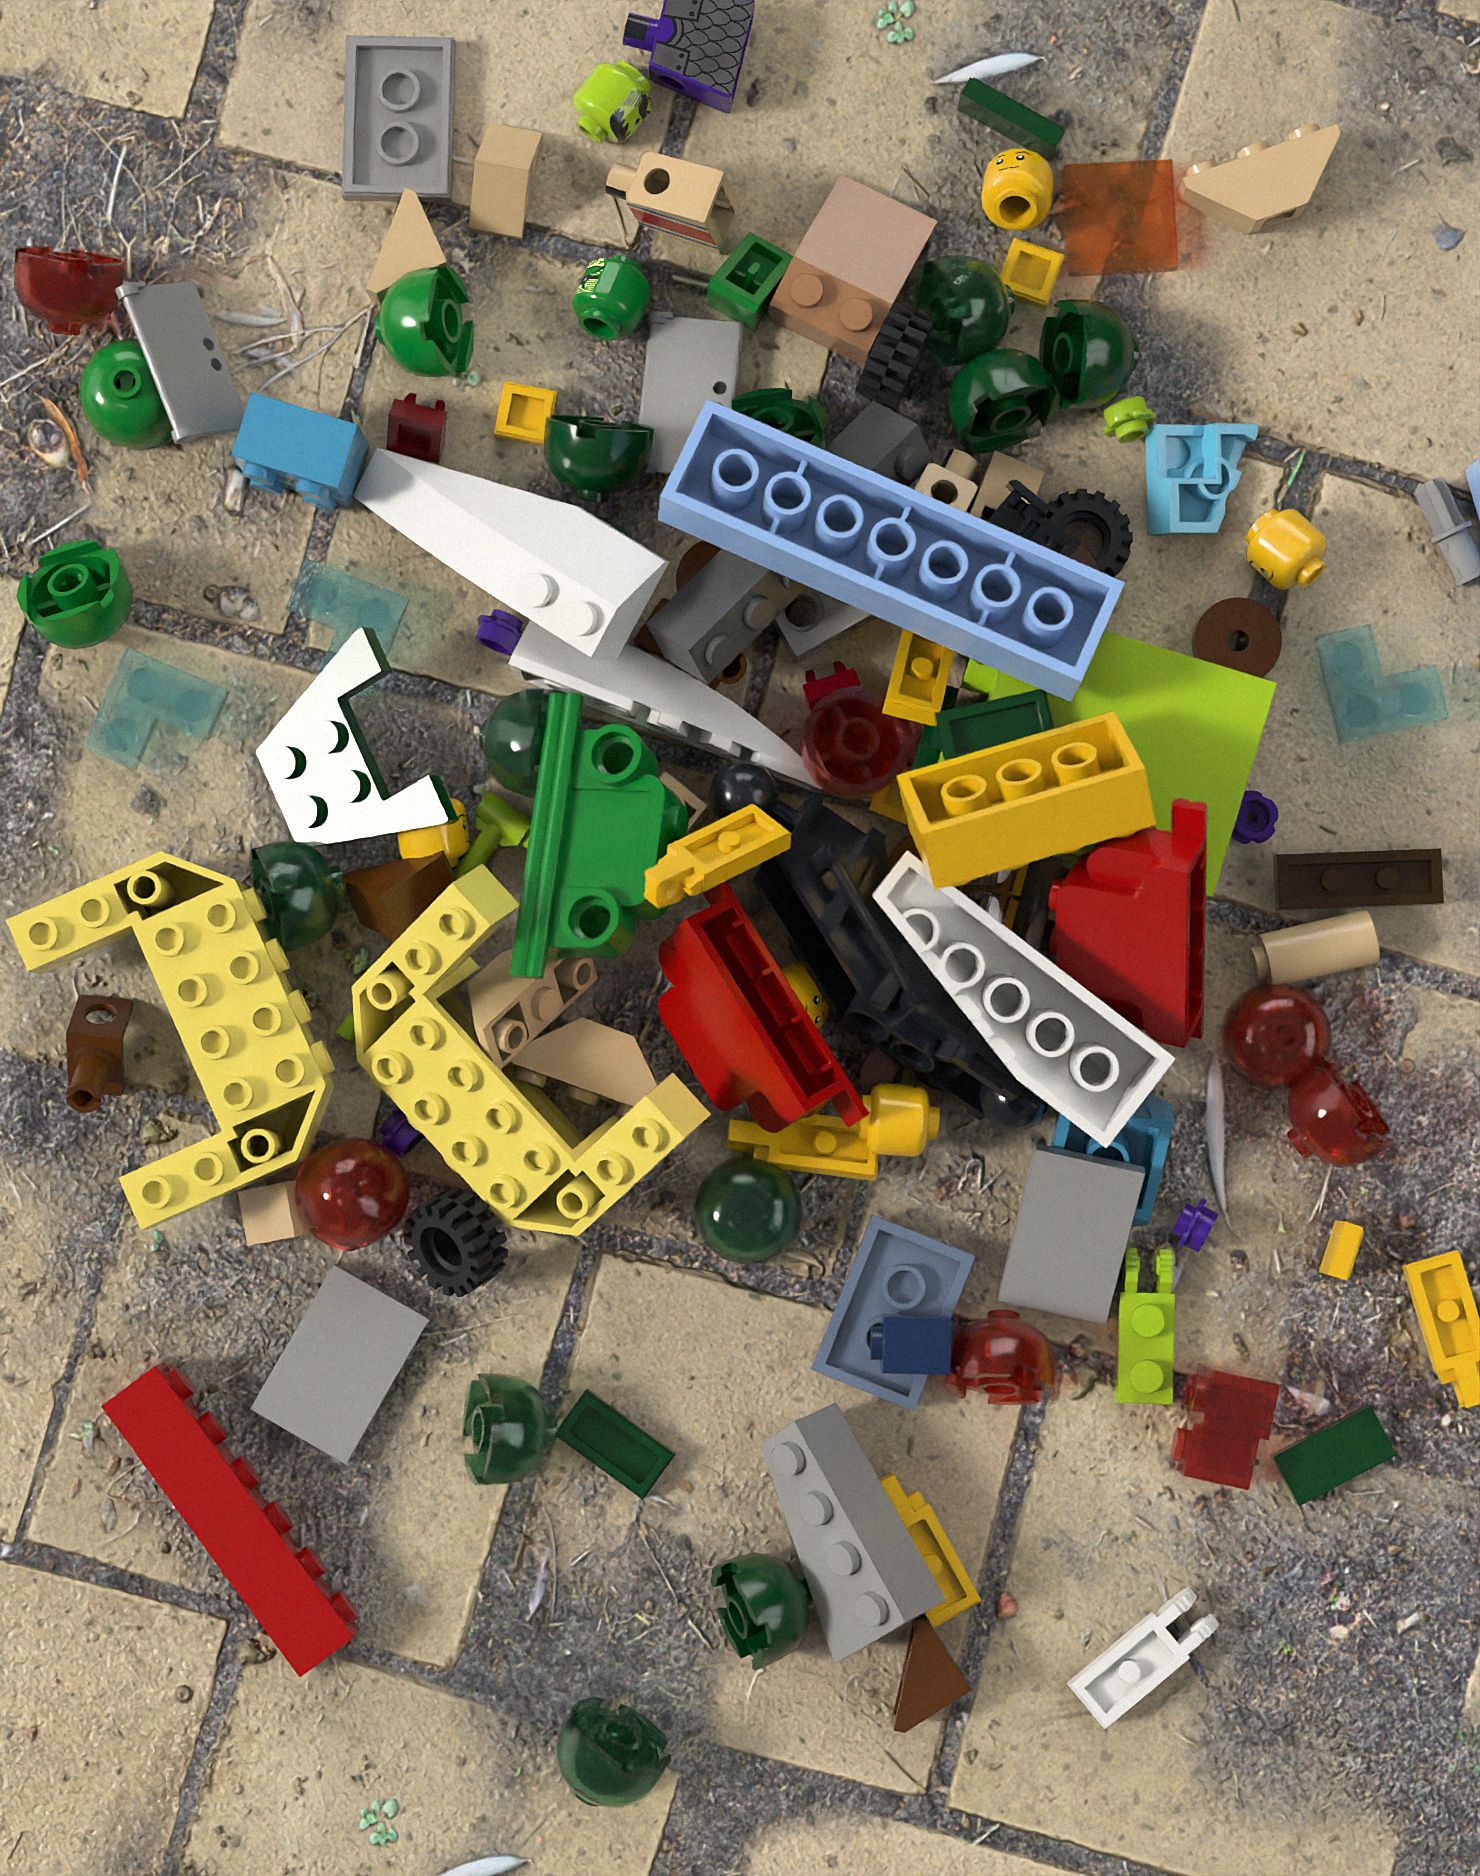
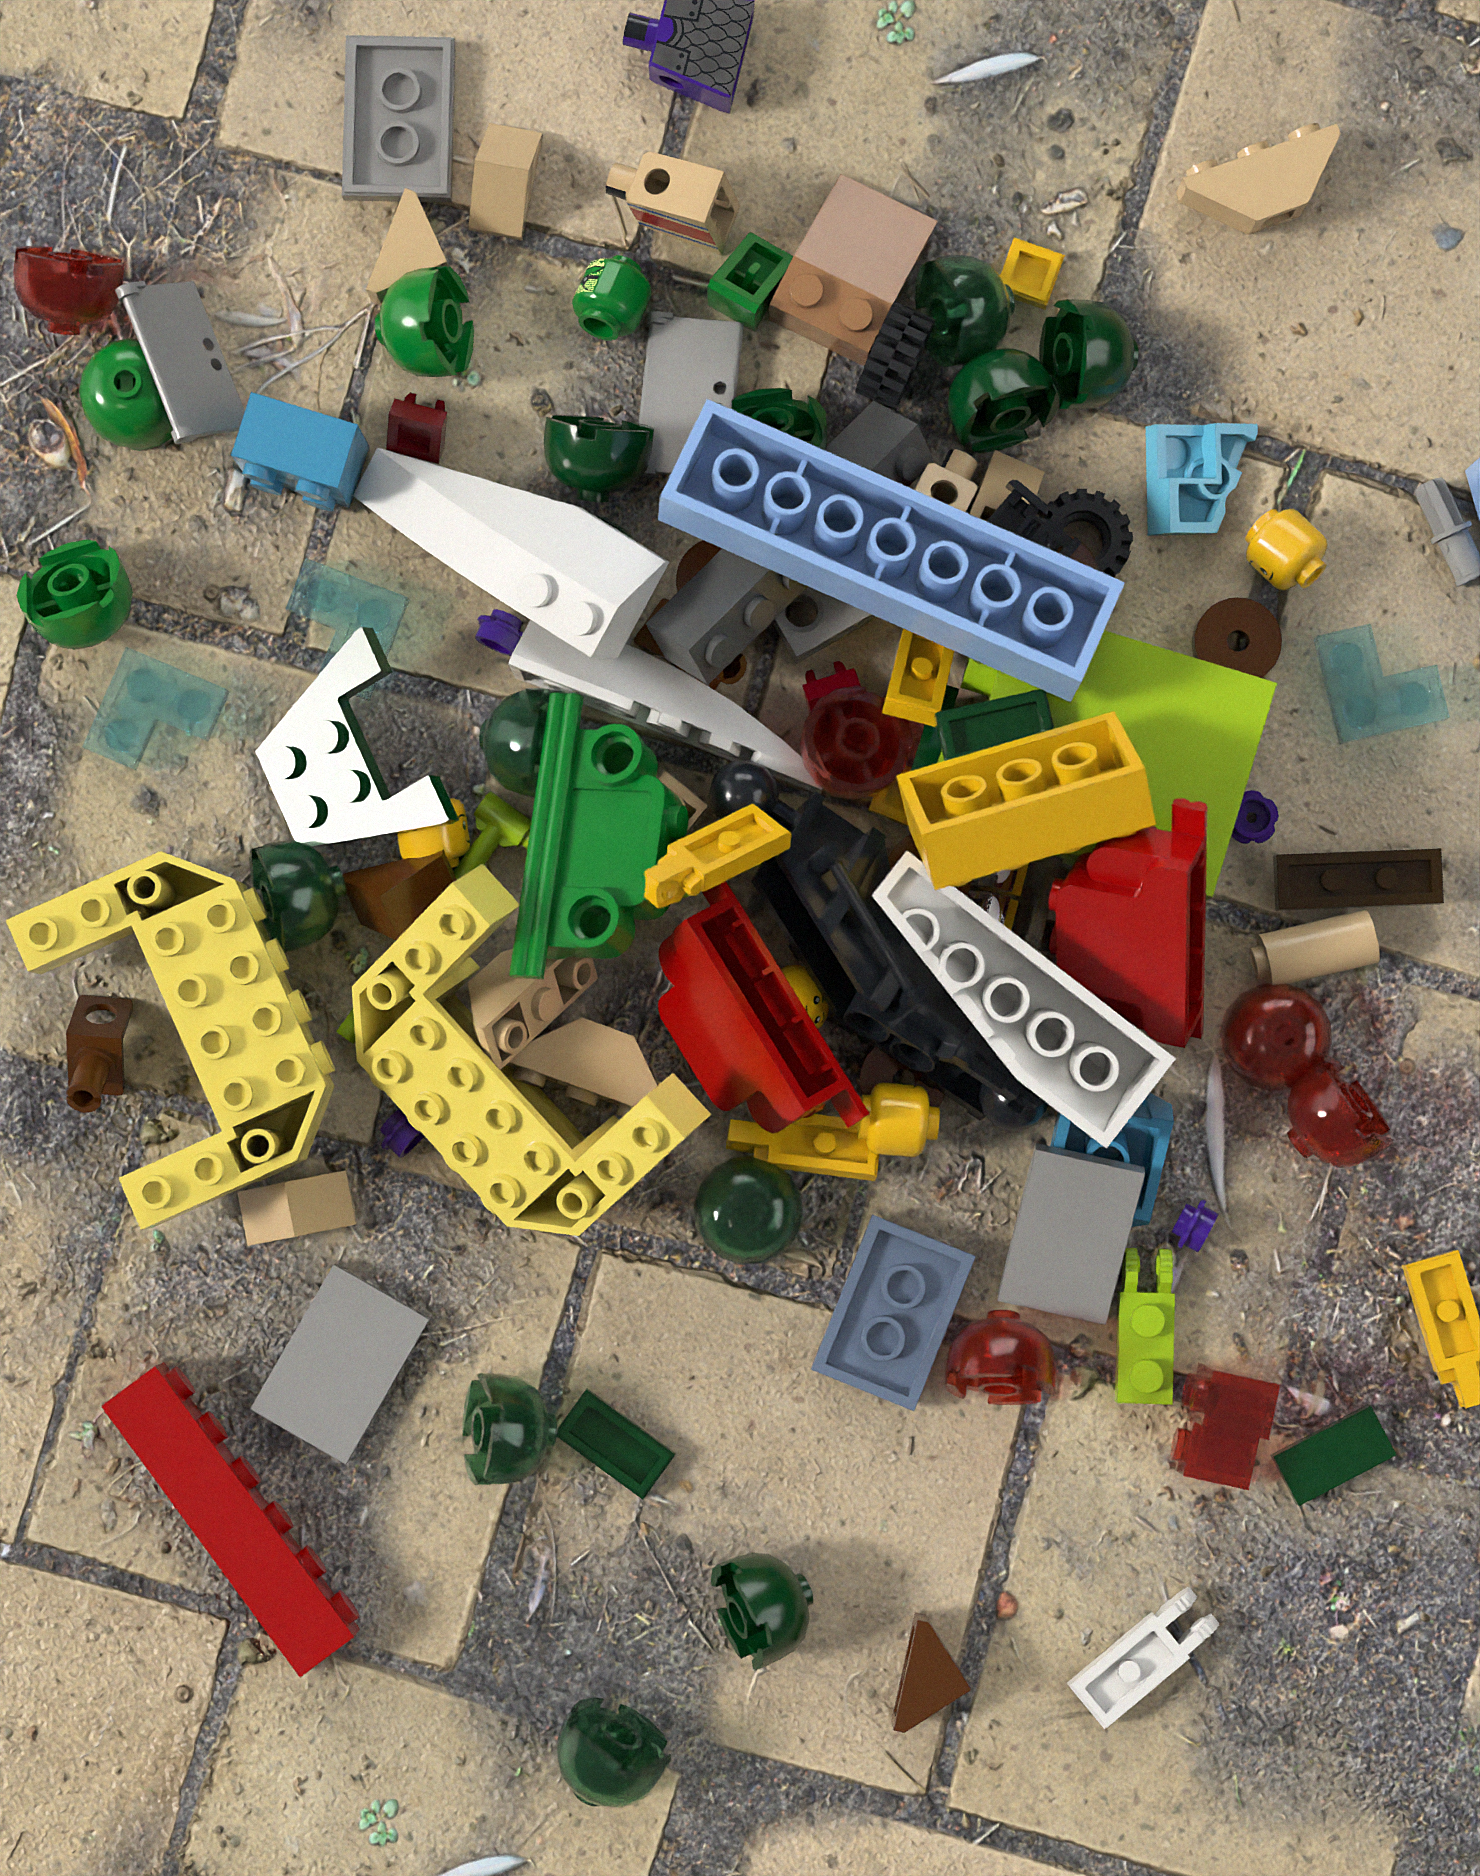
clear red cylinder [295,1136,410,1251] -> none
black tyre [403,1187,508,1297] -> none
yellow tile [493,381,559,447] -> none
lime head [572,60,653,144] -> none
light grey wedge [760,1403,946,1664] -> none
dark blue brick [870,1314,952,1375] -> none
yellow hinge [878,1471,982,1628] -> none
dark green tile [957,77,1065,162] -> none
yellow head [981,148,1054,231] -> none
clear orange plate [1062,159,1179,277] -> none
lime plate [1103,396,1155,443] -> none
yellow tile [1319,1220,1365,1280] -> none

